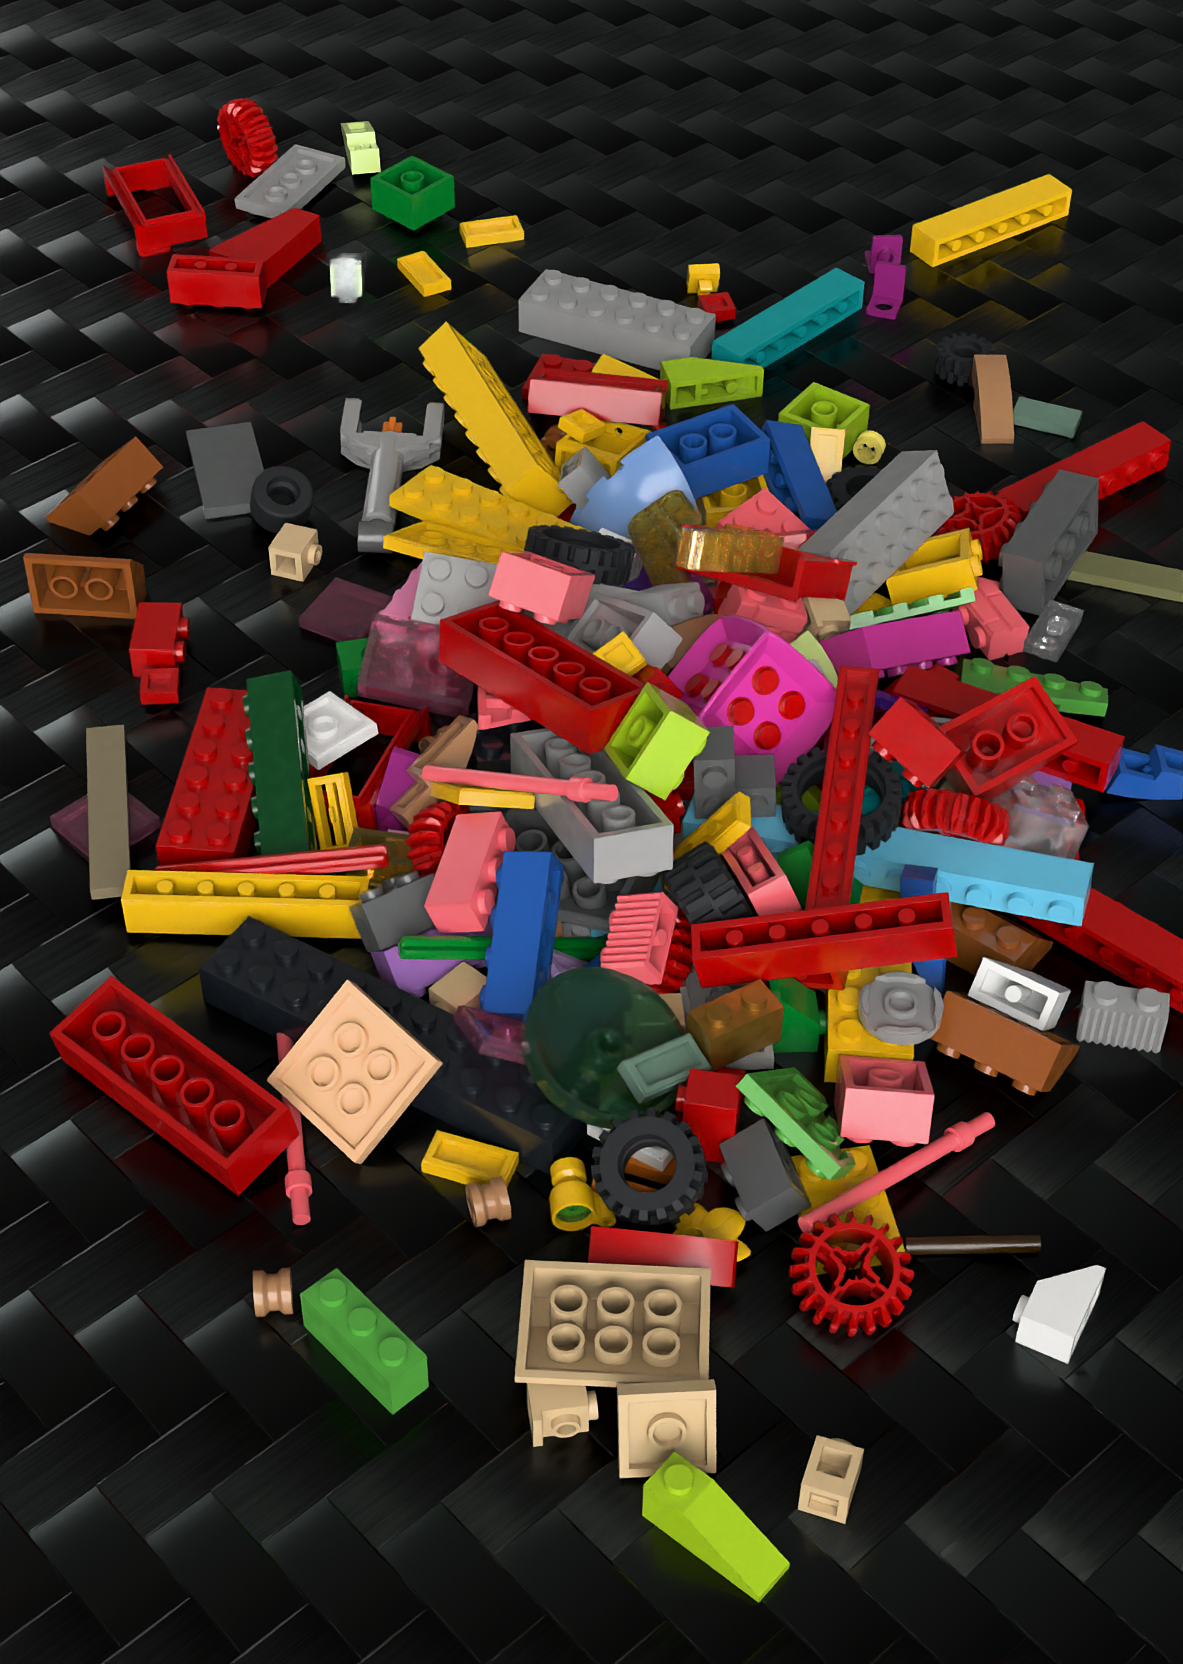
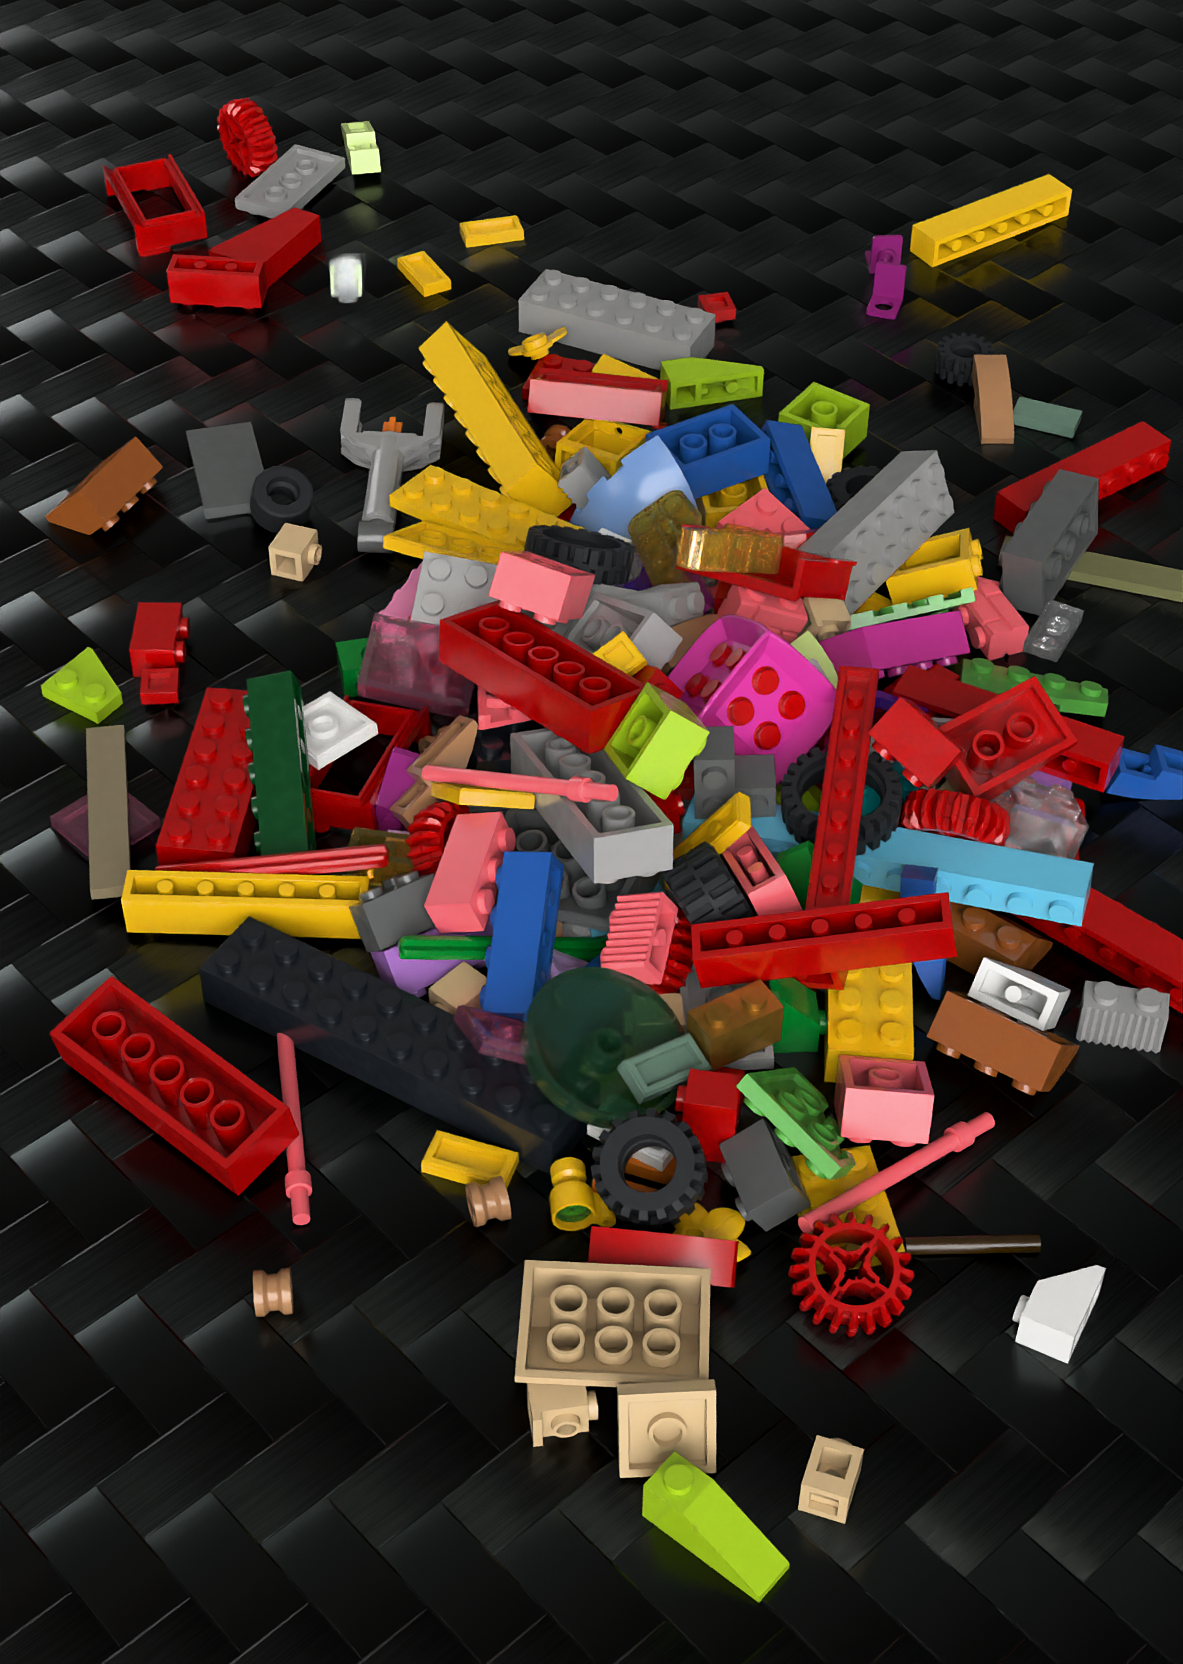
dark orange slope [23,553,147,619] -> none
light nougat plate [267,980,443,1164] -> none
clear pink tile [299,577,393,641] -> none
bright green brick [300,1268,429,1415] -> none
yellow tile [307,772,362,850] -> none
green brick [370,156,455,231] -> none
yellow tile [558,409,606,443] -> none
yellow tile [686,263,720,296] -> none
teal brick [711,267,865,368] -> none
light yellow bush [853,430,886,464] -> none
light grey tile [857,971,944,1046] -> none
red gear [930,490,1022,564] -> none
none -> lime wing [41,647,123,724]
none -> yellow plate [508,326,568,360]

